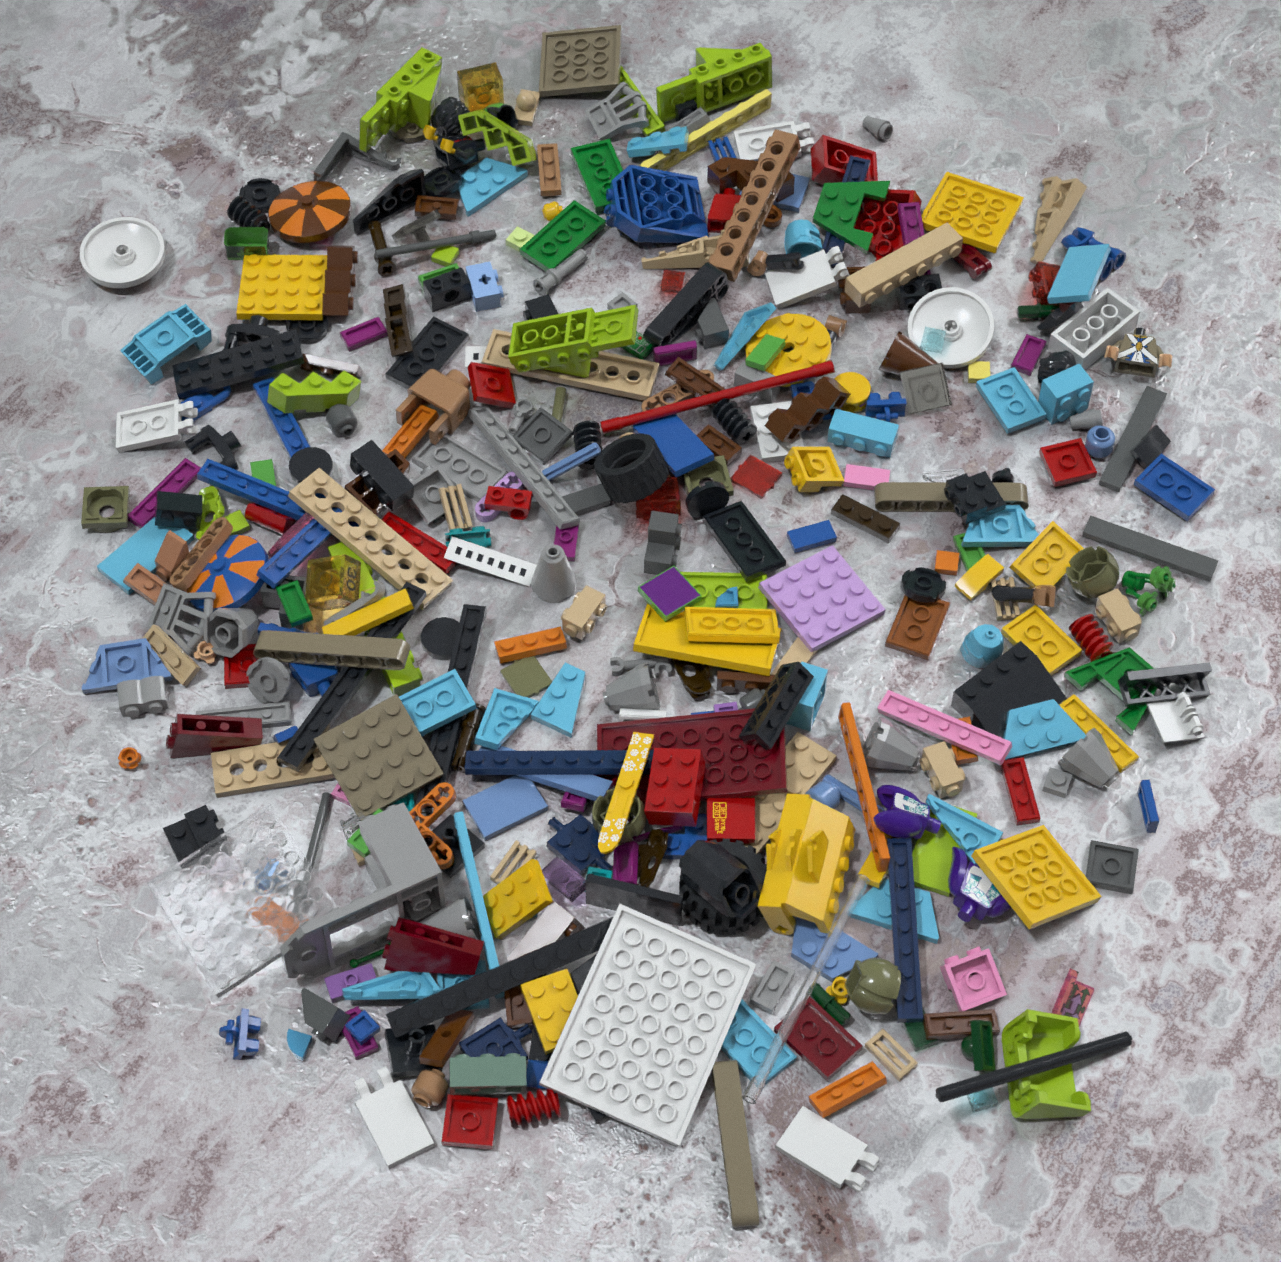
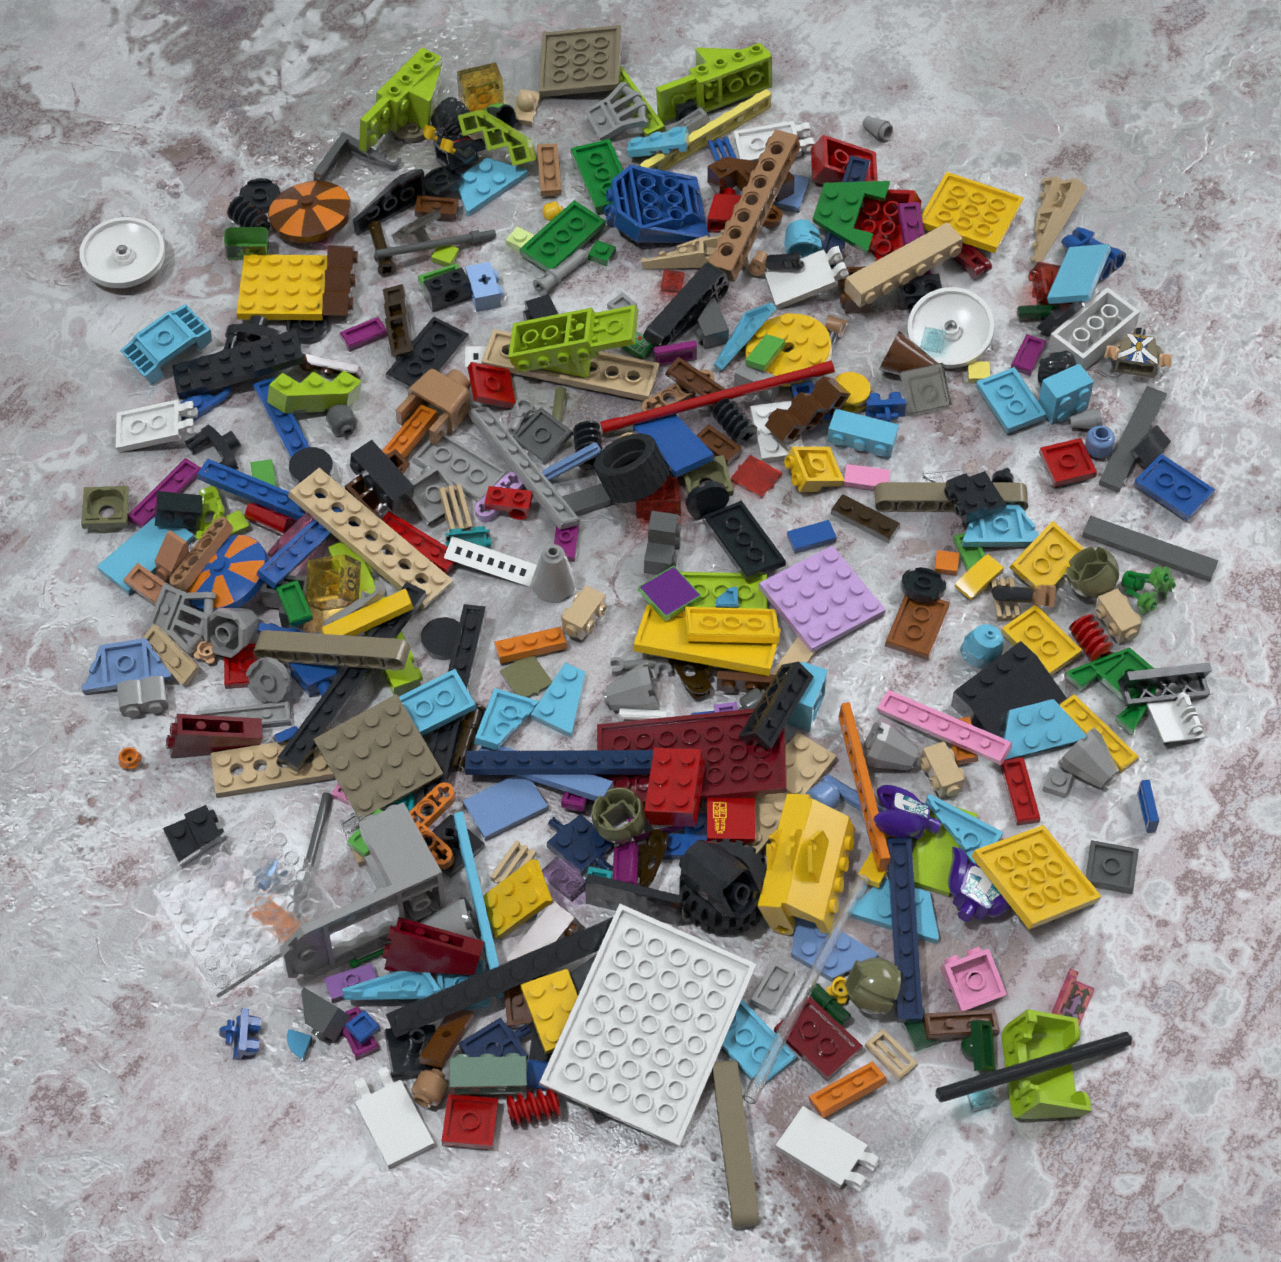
yellow piece [598,732,654,854] -> none
none -> green plate [588,240,616,266]

